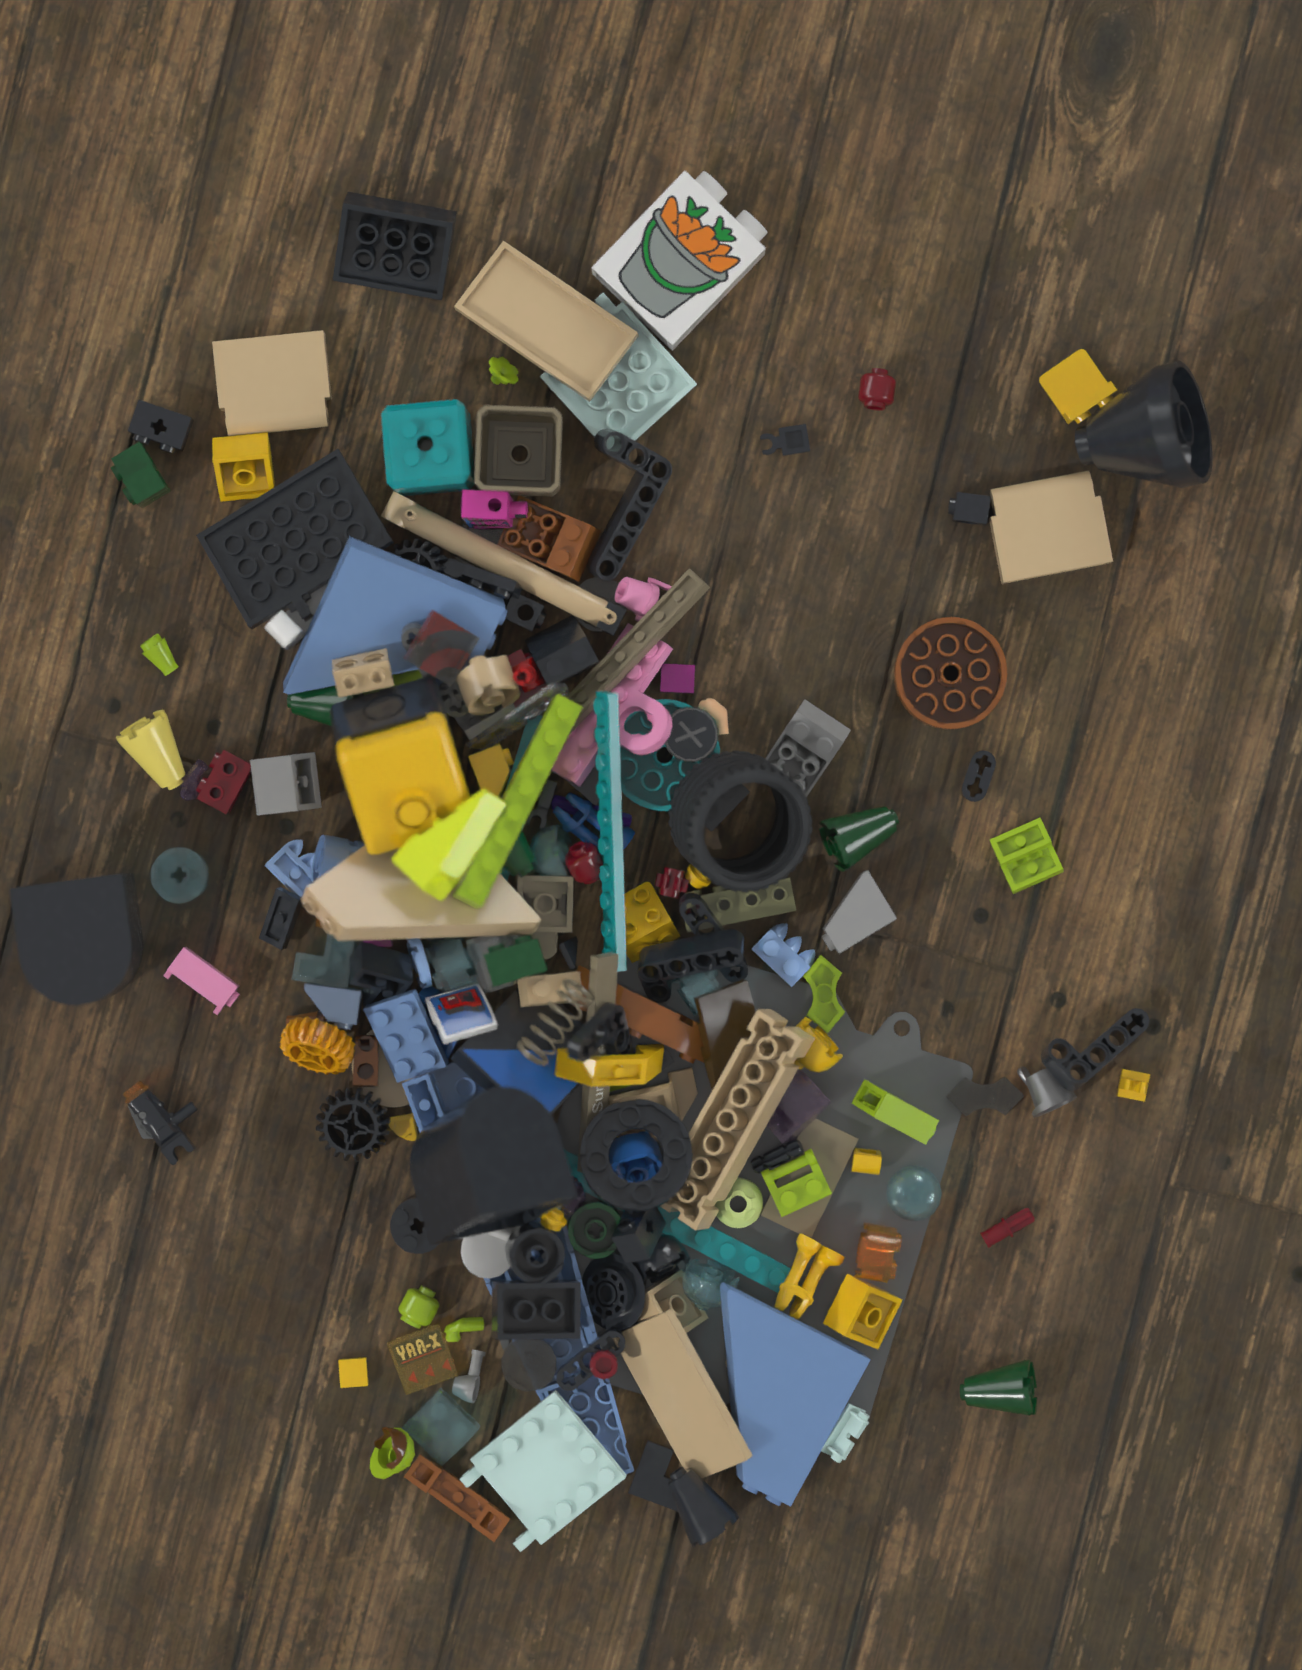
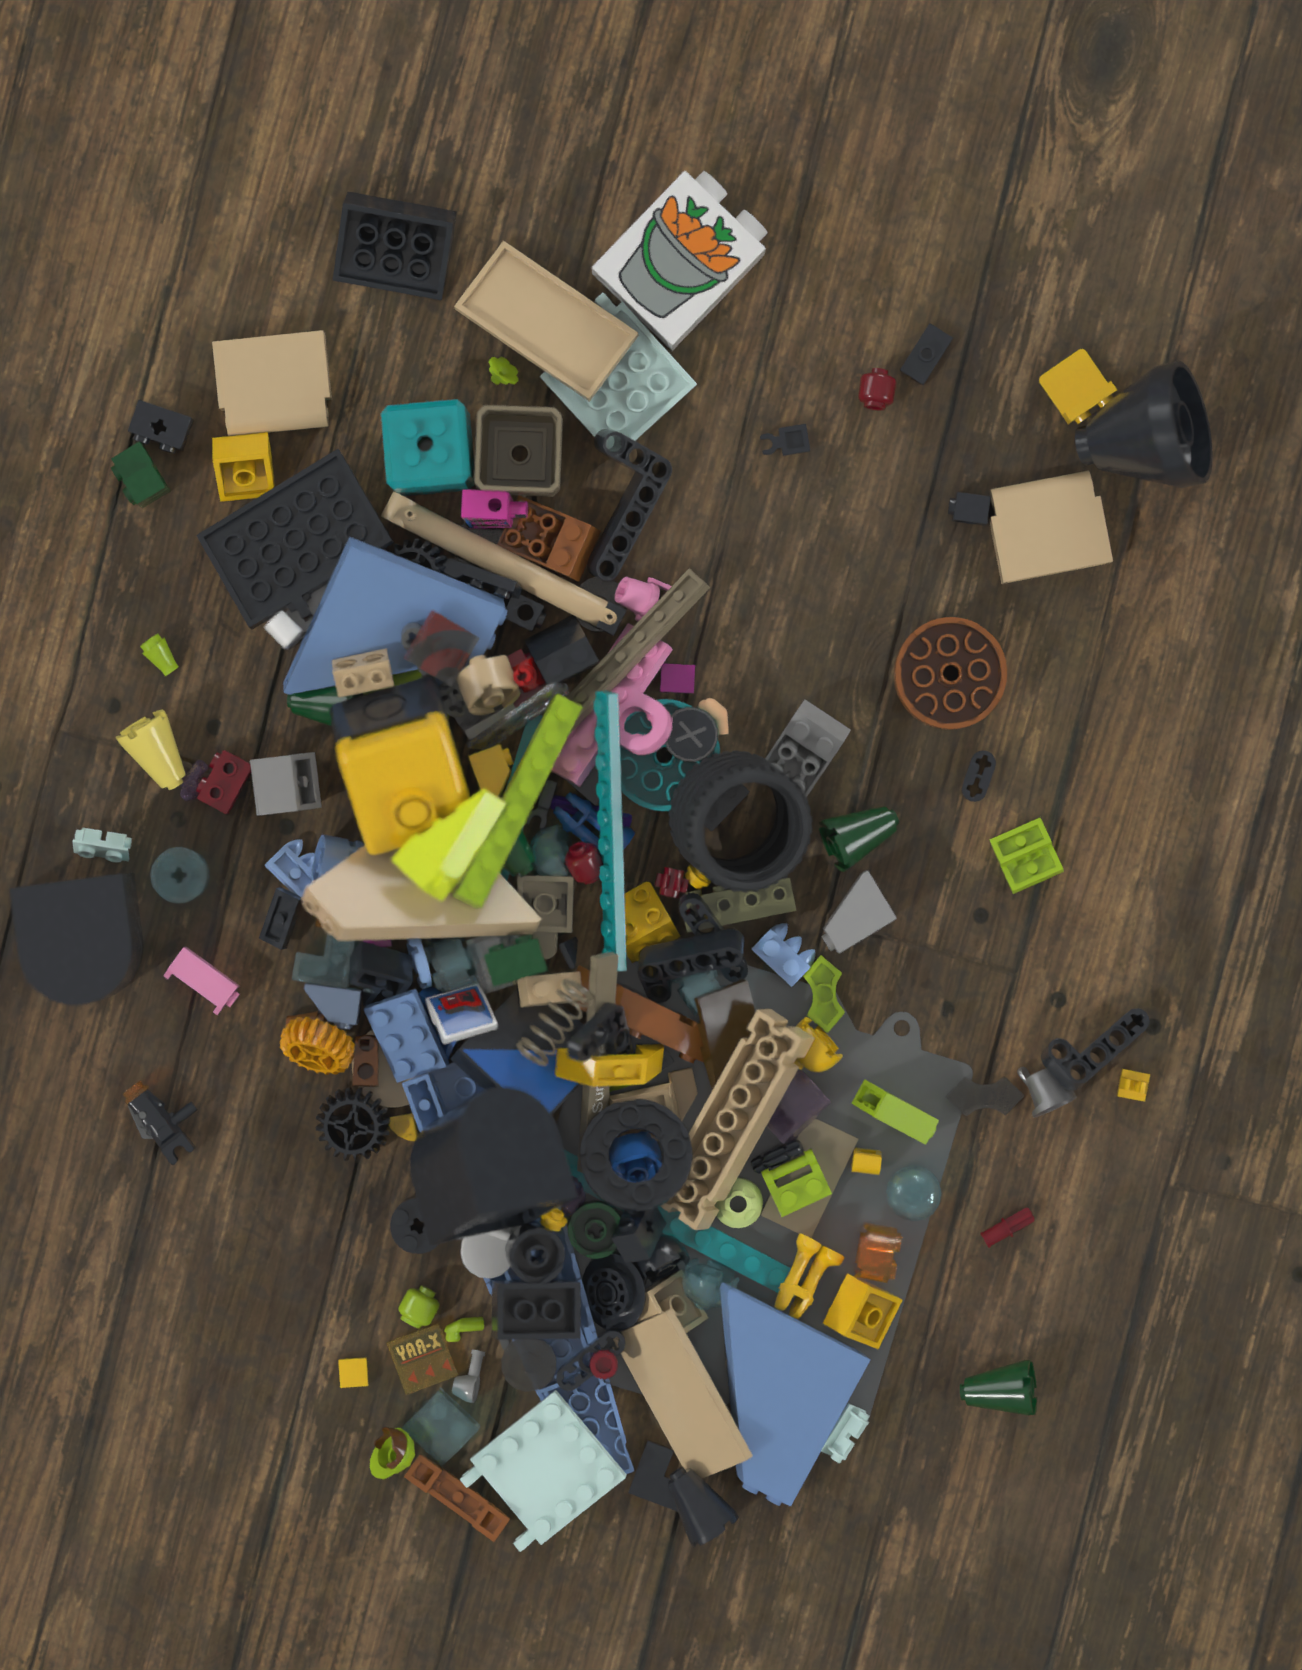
none -> light aqua hinge [73,828,132,862]
none -> black plate [900,323,953,386]

